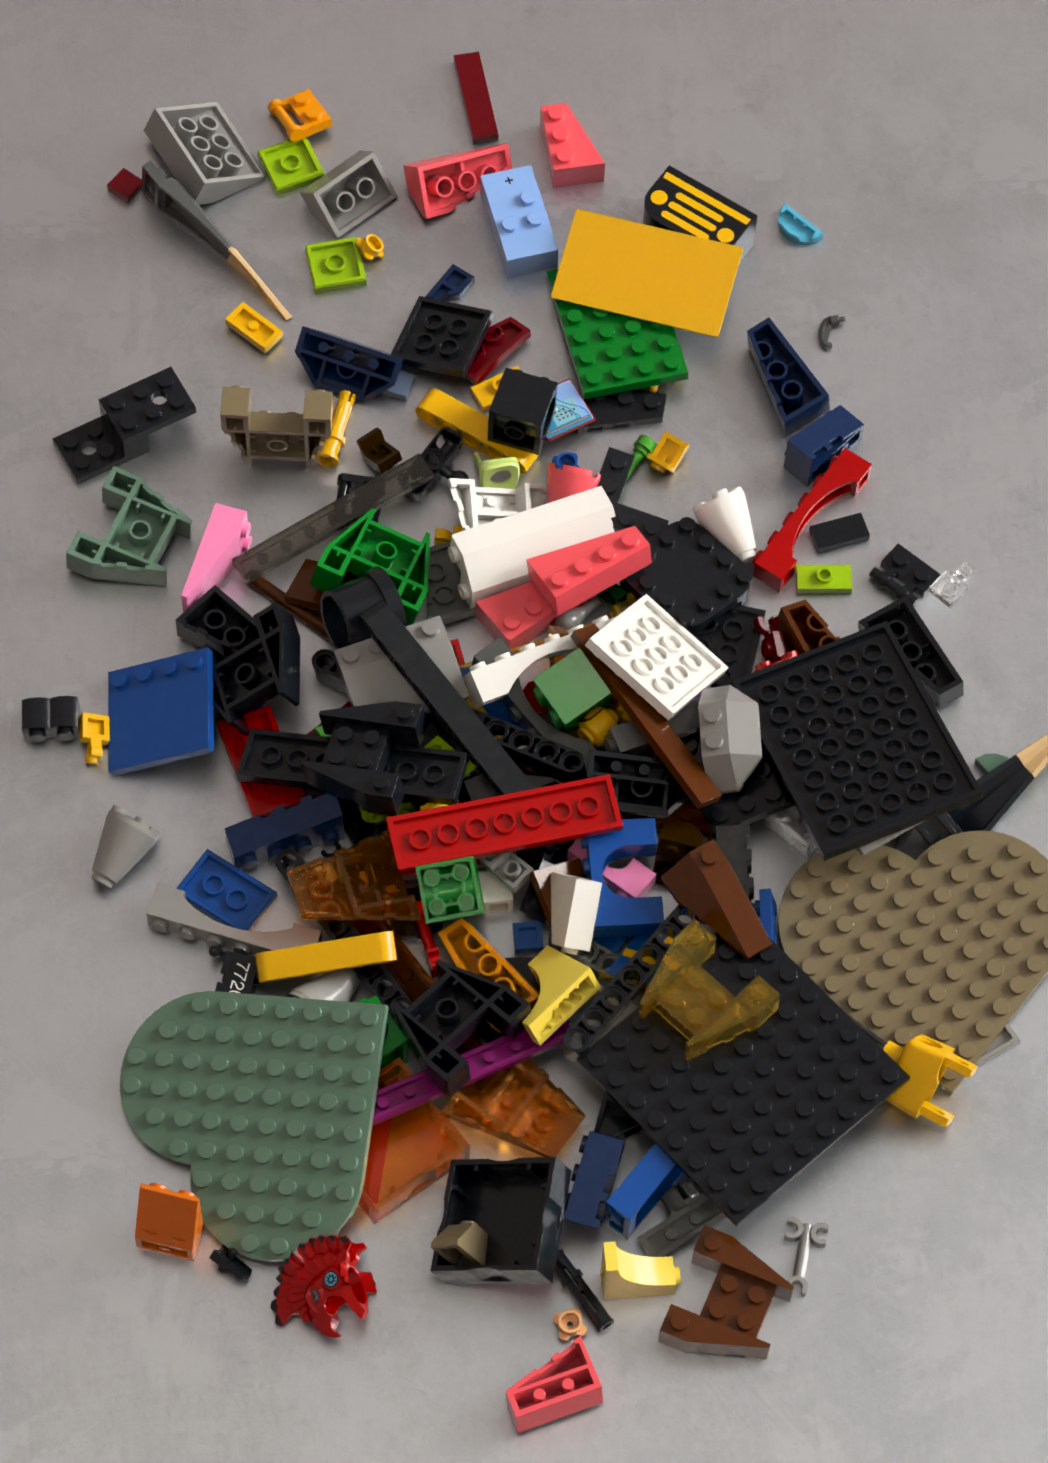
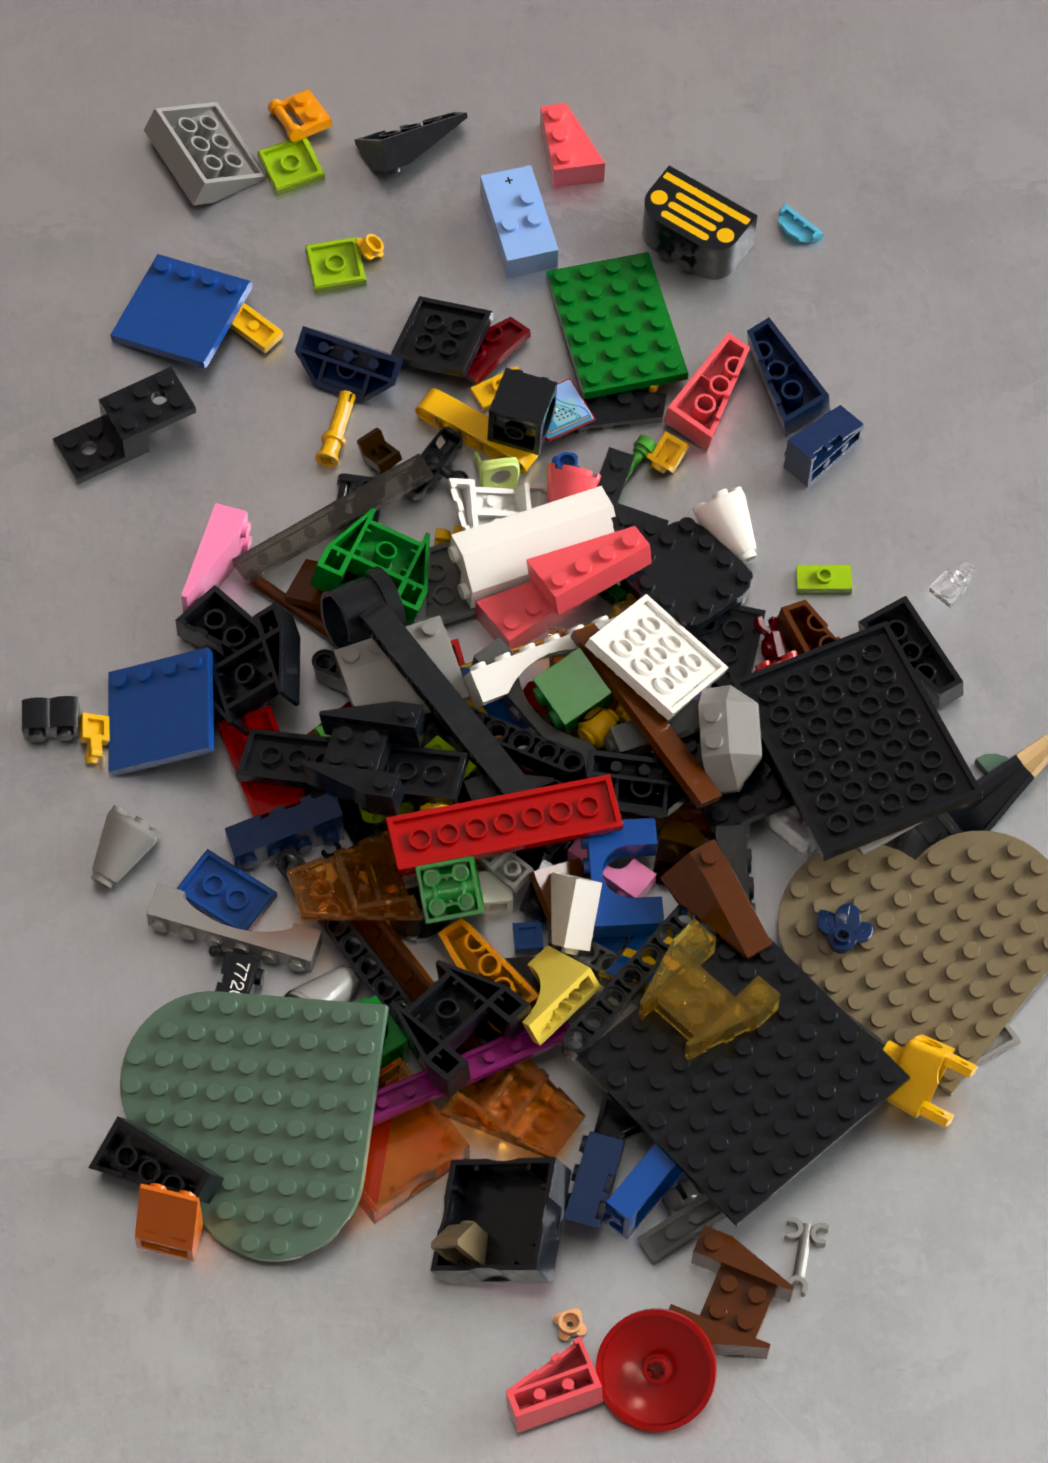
sand green wedge [66,466,192,586] -> none
dark red tile [107,168,142,204] -> none
dark grey plate [142,161,292,321] -> none
black piece [209,1245,252,1280] -> none
dark tan wedge [220,386,333,469] -> none
yellow beam [255,931,397,983] -> none
red piece [270,1234,377,1338] -> none
light grey slope [300,150,398,238] -> none
sand blue tile [381,371,415,401] -> none
coral wedge [403,143,512,219] -> none
red bar [411,901,441,978] -> none
dark blue tile [425,264,475,301] -> none
dark red tile [454,51,499,144] -> none
yellow piece [551,209,743,337] -> none
light grey piece [555,597,601,635] -> none
black pin [555,1249,614,1332] -> none
light yellow arch [600,1241,681,1301] -> none
red arch [752,448,872,593] -> none
blue plate [755,888,777,945] -> none
black tile [809,513,870,553] -> none
dark grey piece [818,315,846,350] -> none
black plate [869,543,941,607] -> none
none -> black wedge [88,1116,224,1204]
none -> blue plate [110,254,252,369]
none -> black wedge [354,112,468,175]
none -> red dish [596,1308,717,1432]
none -> coral wedge [663,332,750,452]
none -> dark blue plate [817,903,874,954]

